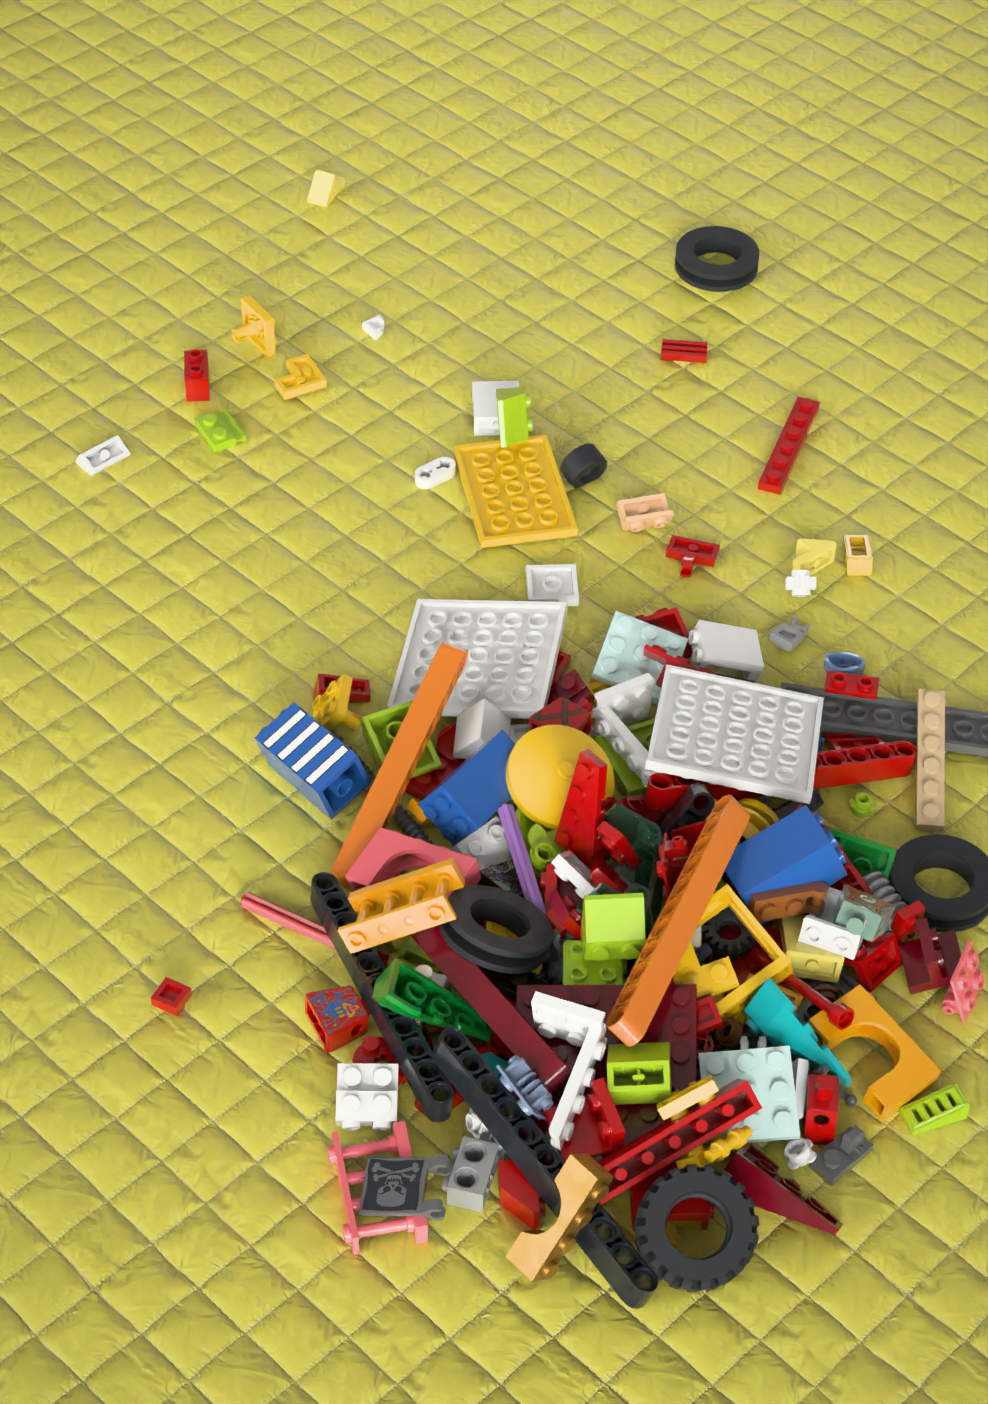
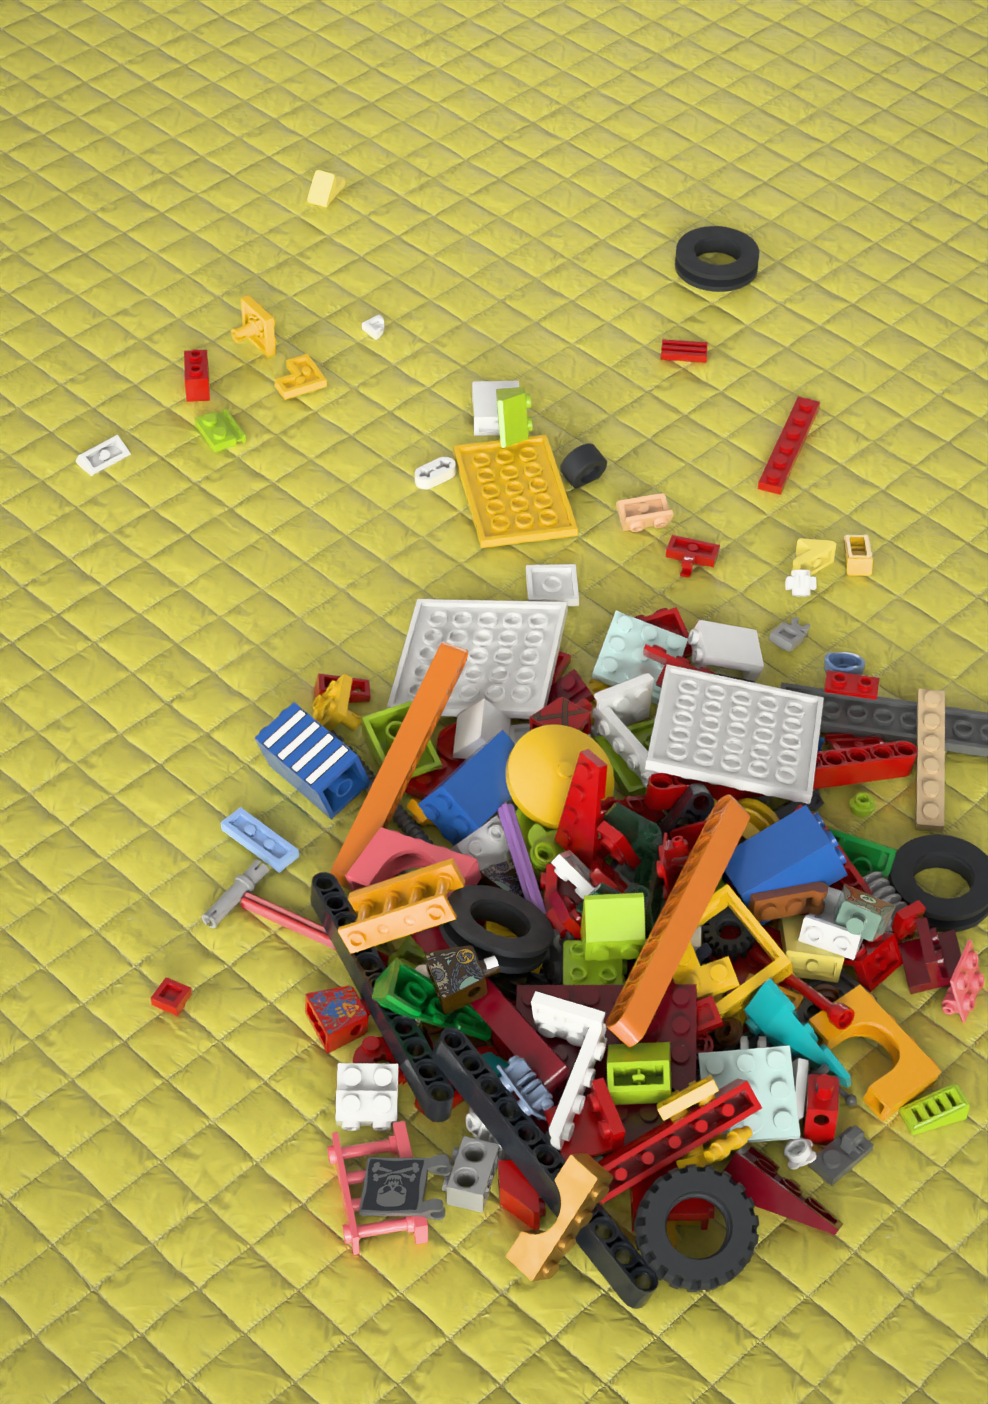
none -> light grey pin [201,860,269,929]
none -> light blue plate [221,807,299,873]
none -> torso [424,945,500,1015]

